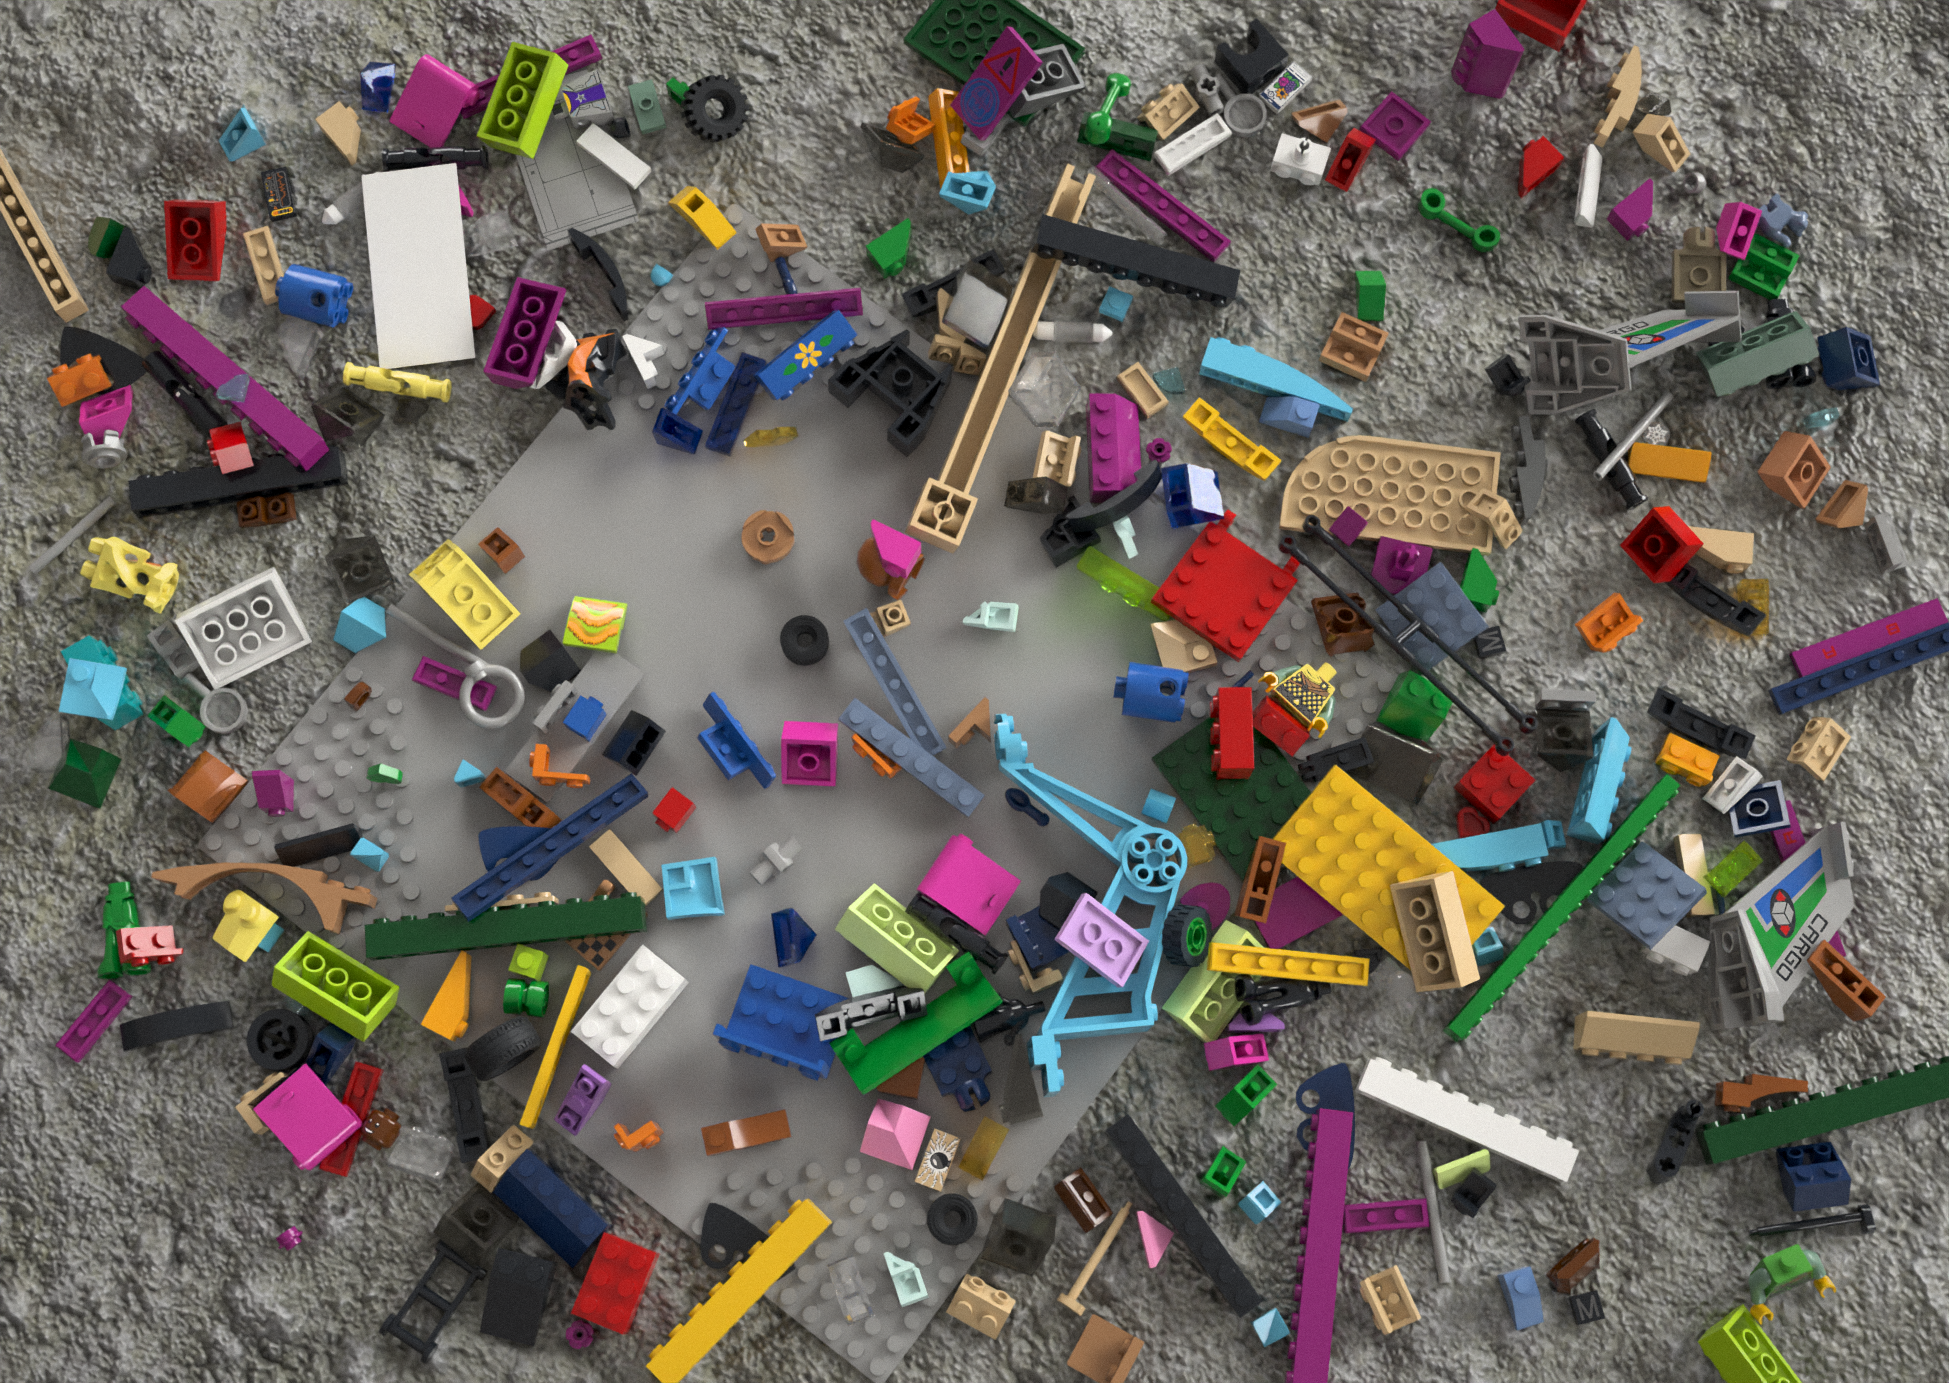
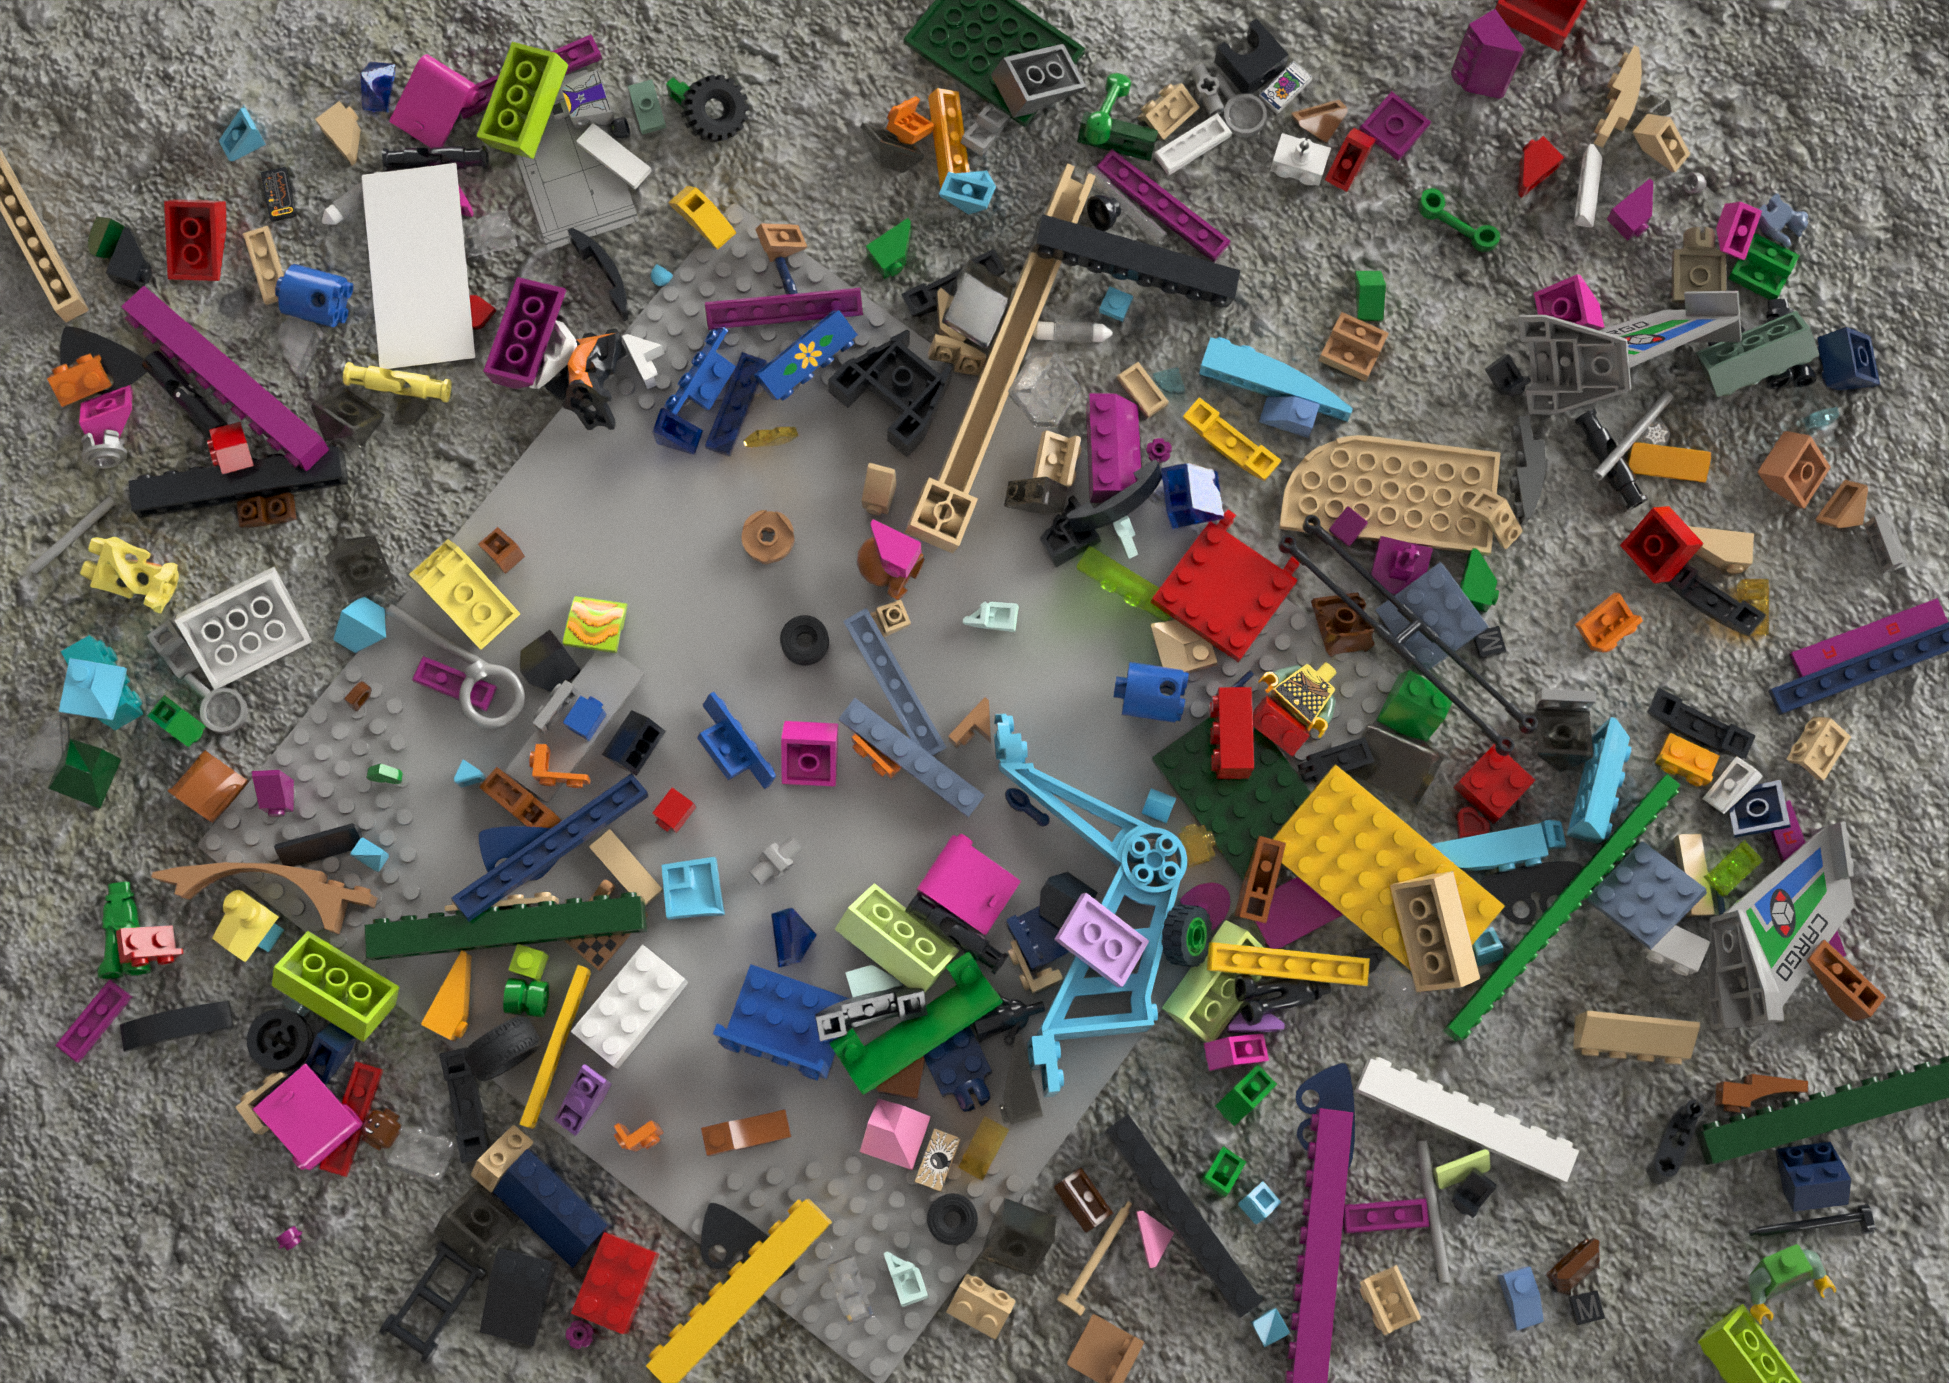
clear light blue tile [216,374,250,402] -> none
magenta tile [950,26,1043,141] -> none
none -> tan slope [862,463,897,515]
none -> black piece [1087,195,1121,232]
none -> dark pink slope [1534,274,1605,330]

